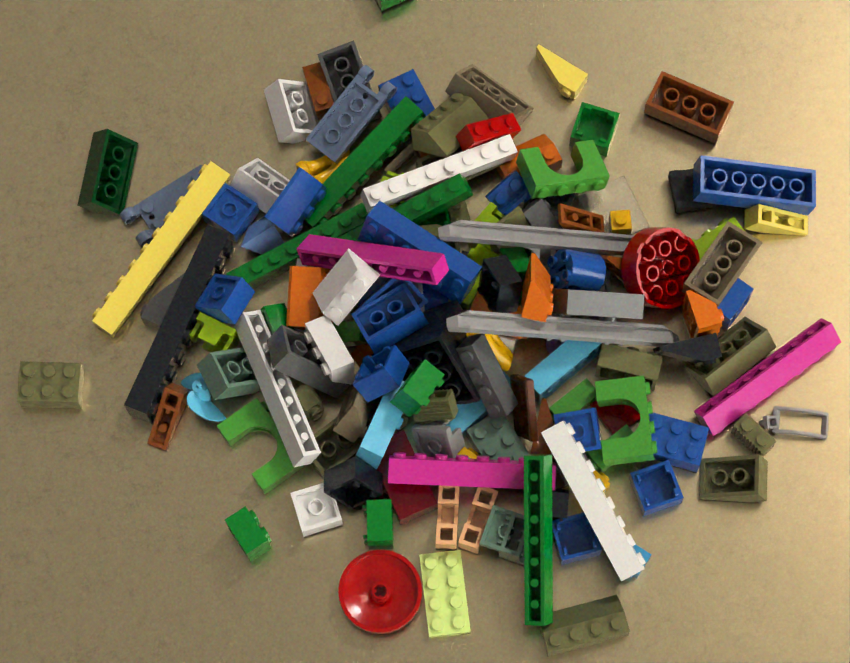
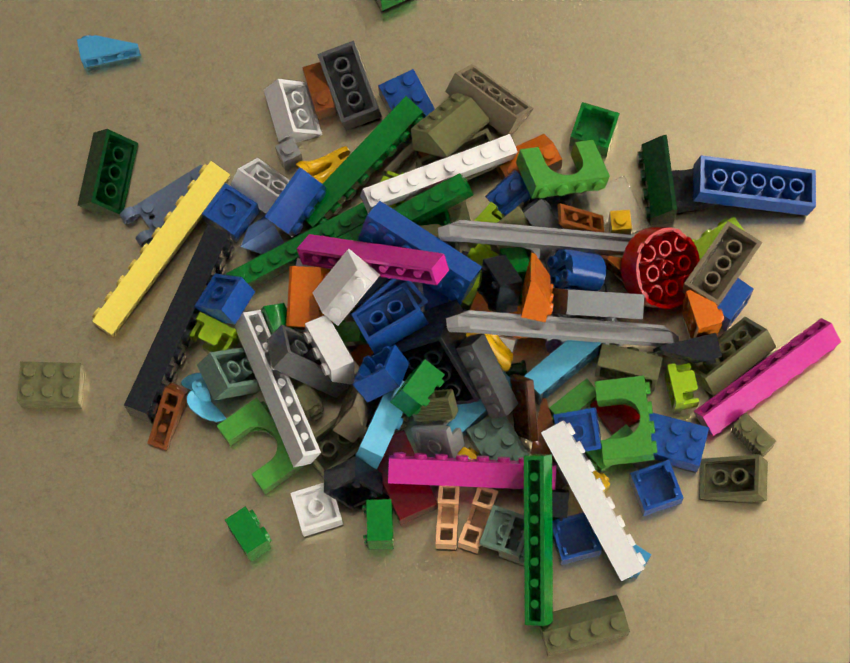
dark grey slope [140,273,185,330] -> none
sand blue hinge [305,65,397,164] -> none
red dish [338,550,422,634] -> none
yellowish green plate [419,550,471,638] -> none
red brick [456,113,521,151] -> none
light yellow slope [536,44,588,99] -> none
dark orange brick [644,71,734,144] -> none
light yellow slope [744,204,808,236] -> none
light grey sword [759,406,829,440] -> none
none -> dark azure slope [77,35,141,68]
none -> light grey brick [275,138,303,171]
none -> dark green bush [506,360,527,377]
none -> dark green slope [637,135,677,225]
none -> lime panel [664,363,699,414]

